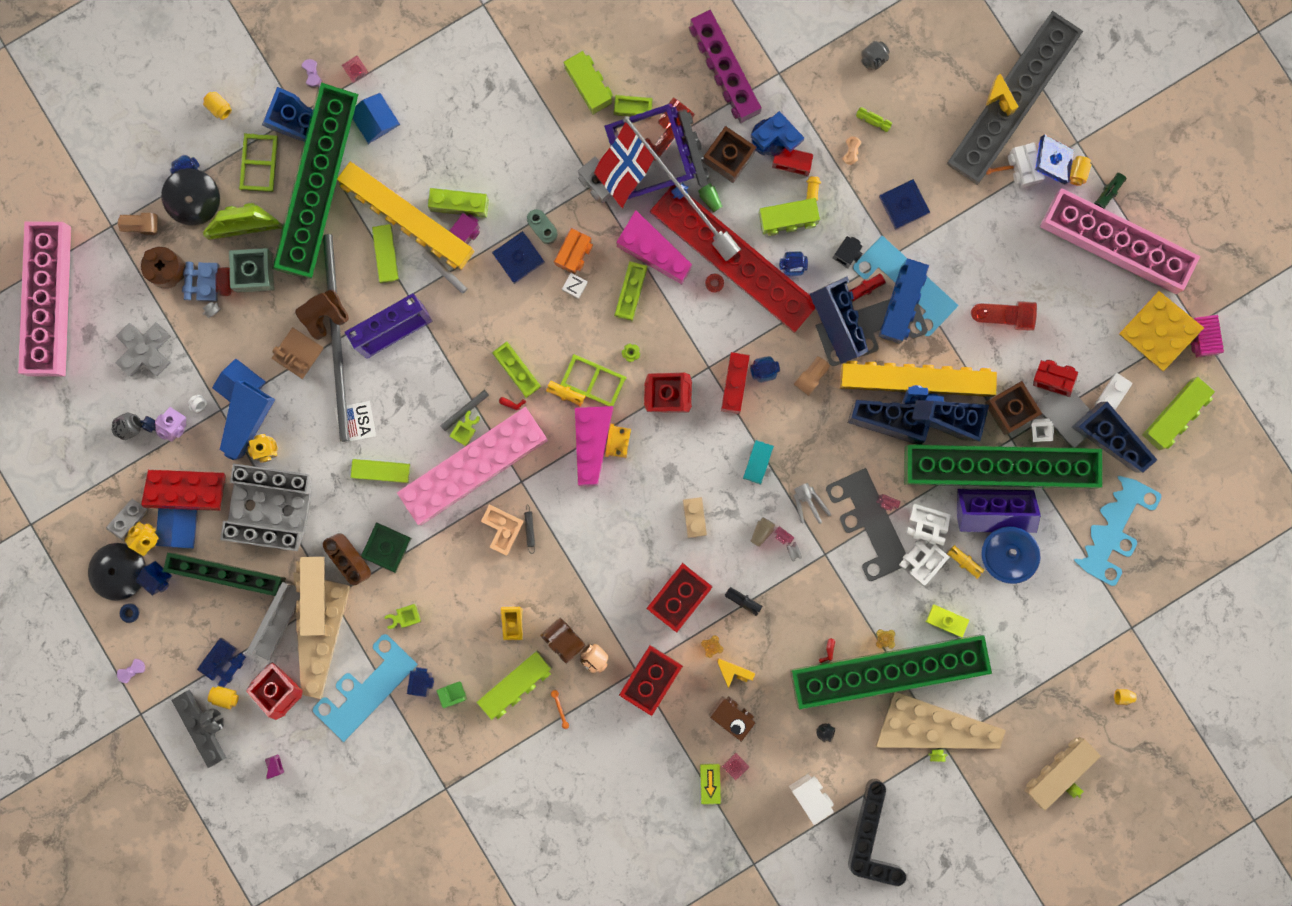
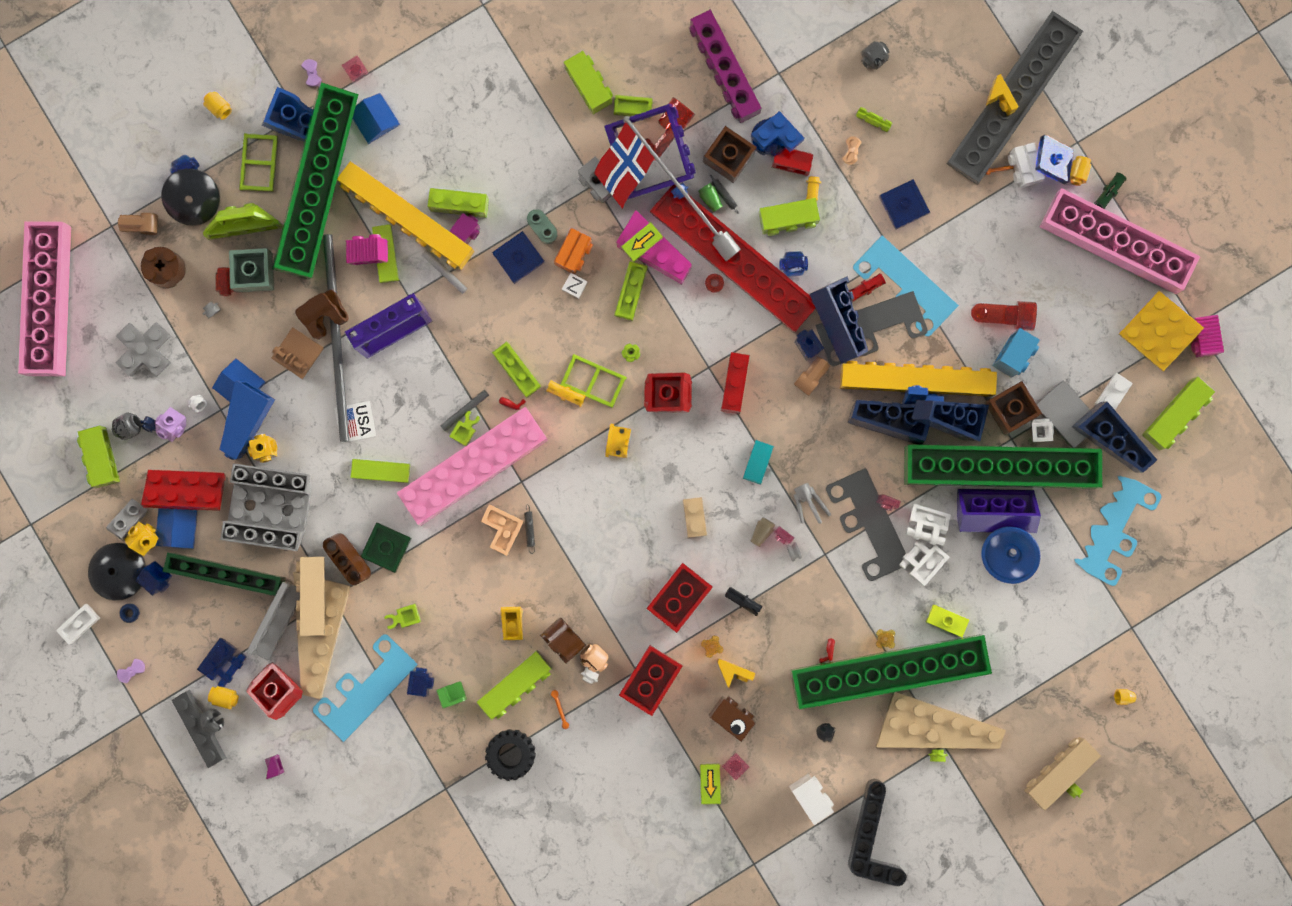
medium blue plate [182,262,219,302] -> none
dark pink wedge [575,406,614,486] -> none
dark grey plate [678,109,709,187] -> none
clear blue head [750,356,780,383] -> none
black brick [833,236,863,268] -> none
blue wedge [879,258,929,344] -> none
yellow pin [947,545,985,579] -> none
red brick [1033,360,1079,397] -> none
none -> white plate [56,604,100,645]
none -> lime brick [77,425,120,488]
none -> dark pink brick [346,234,388,265]
none -> black tyre [485,729,536,781]
none -> white plate [581,668,599,684]
none -> lime tile [621,222,663,262]
none -> dark grey piece [710,175,739,214]
none -> clear blue brick [794,329,824,361]
none -> dark azure brick [992,328,1040,378]

